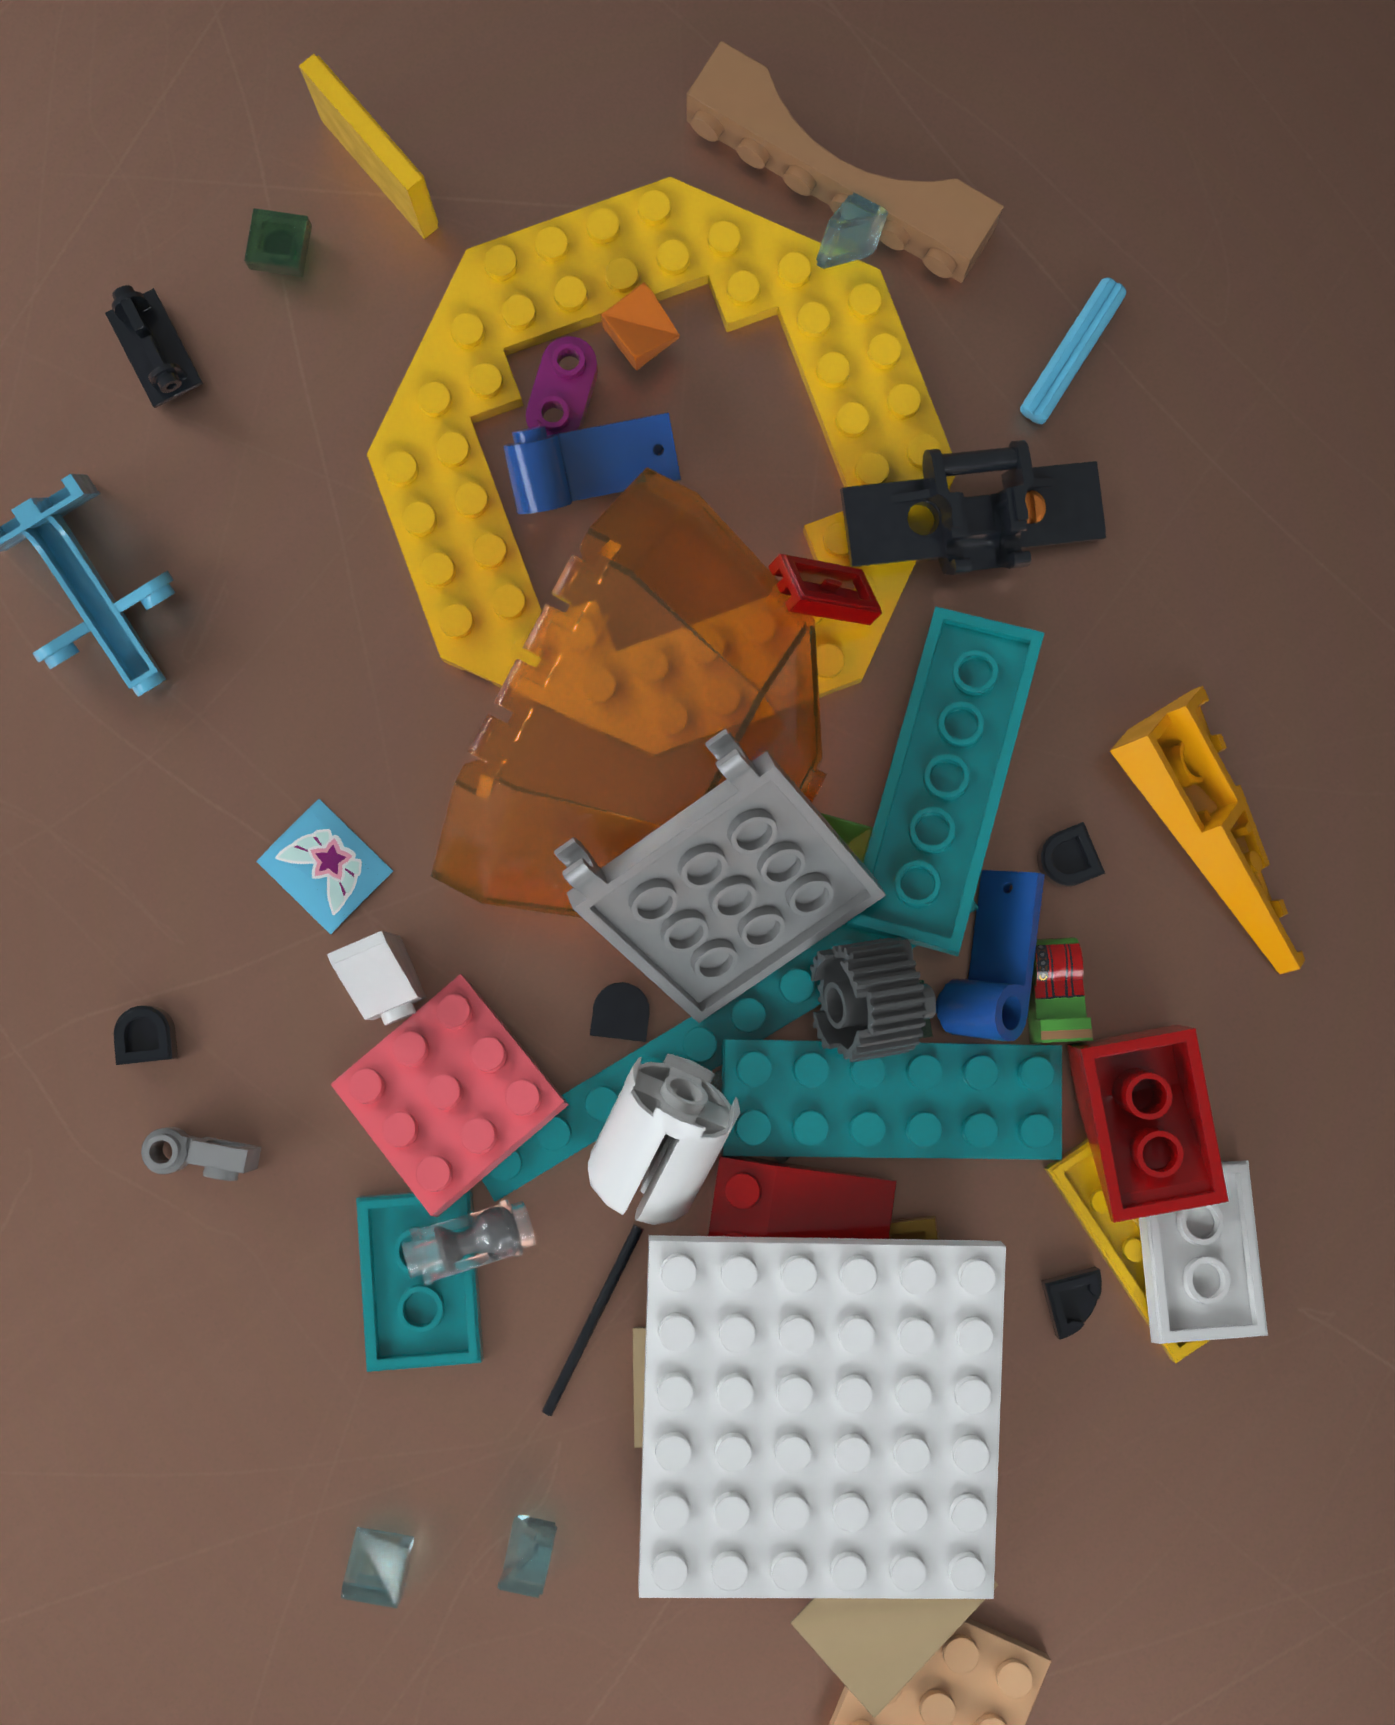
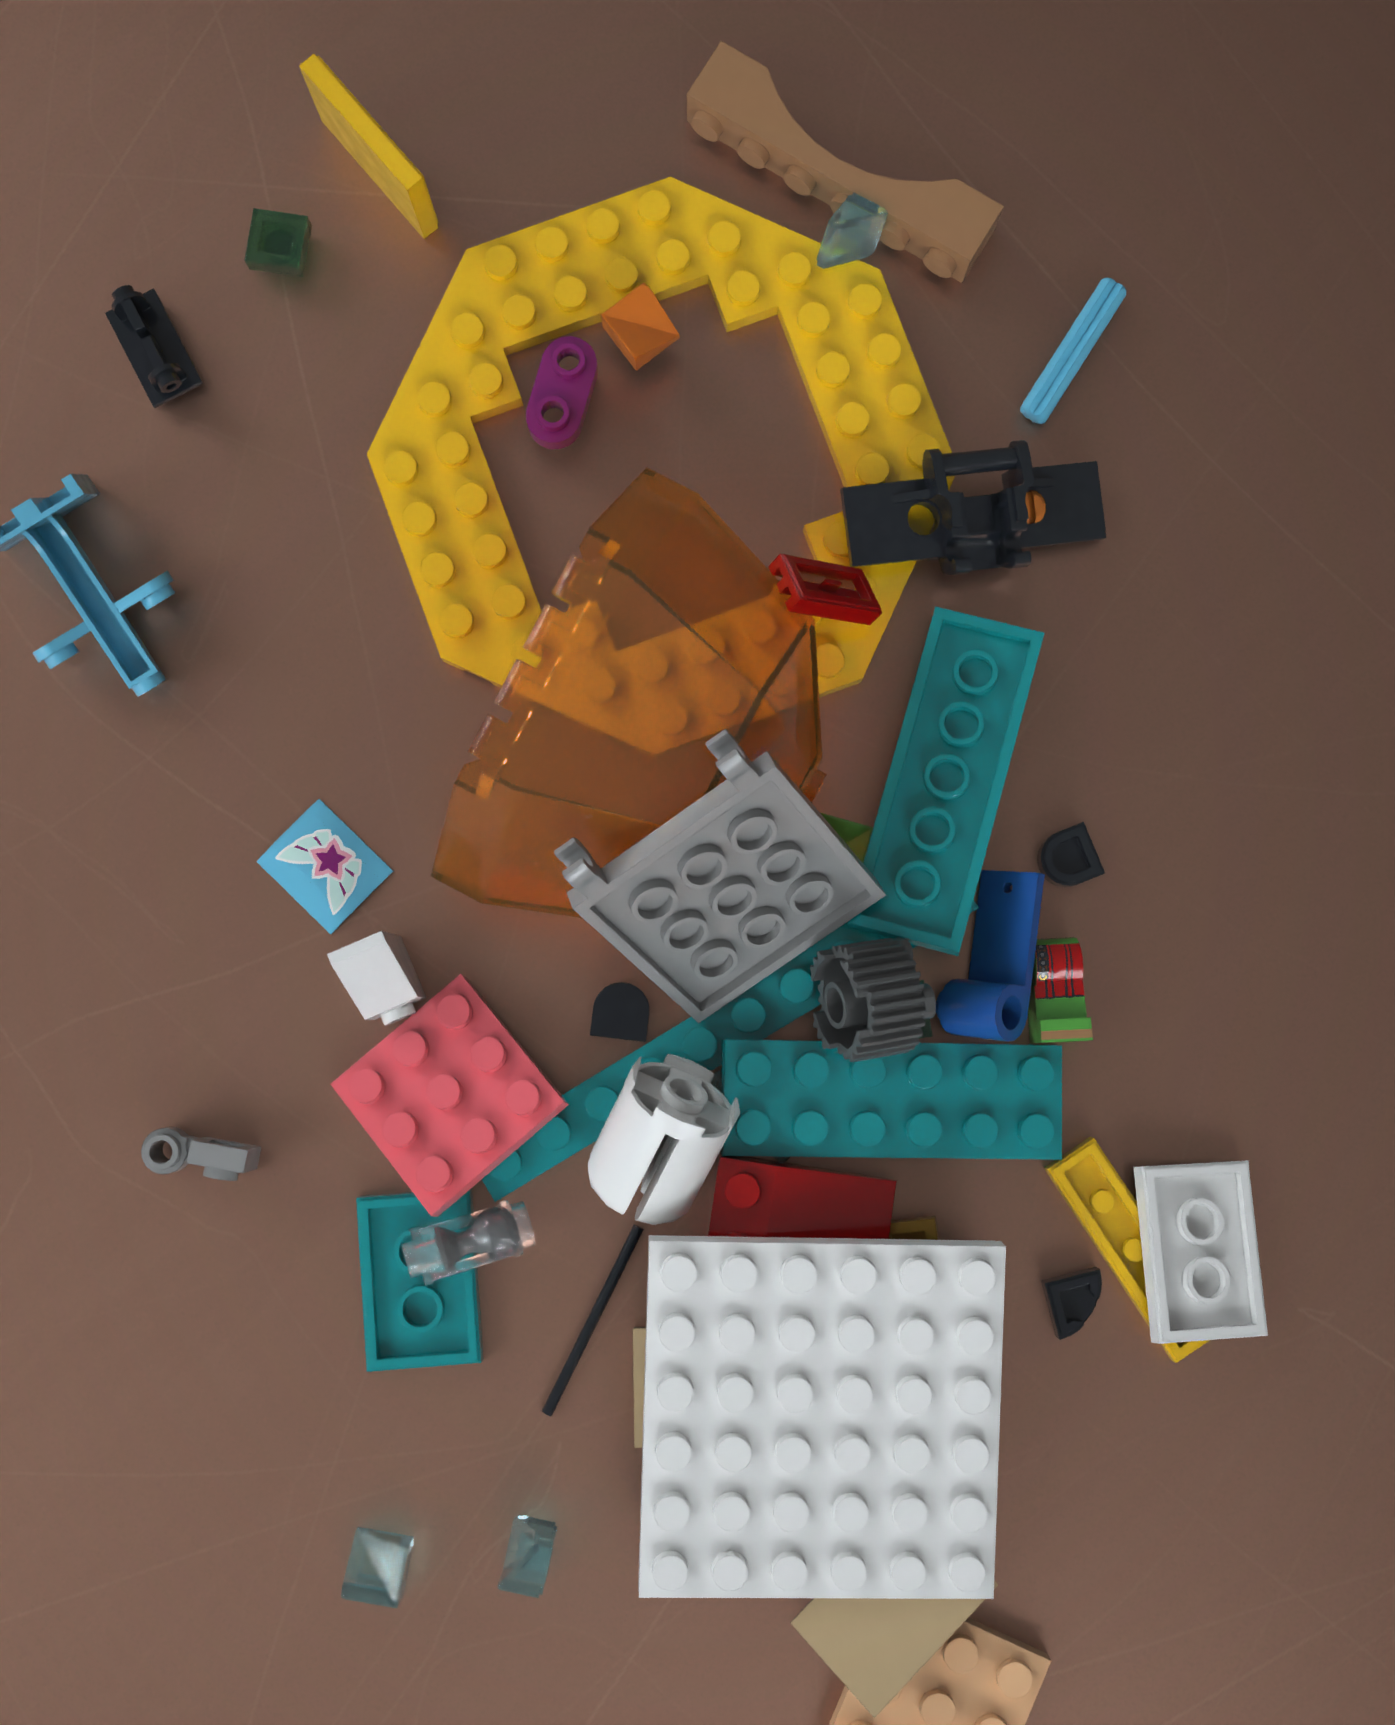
black tile [114,1006,178,1065] -> none
blue door [503,412,681,514] -> none
red slope [1067,1025,1229,1223] -> none
light orange wedge [1110,686,1305,975] -> none

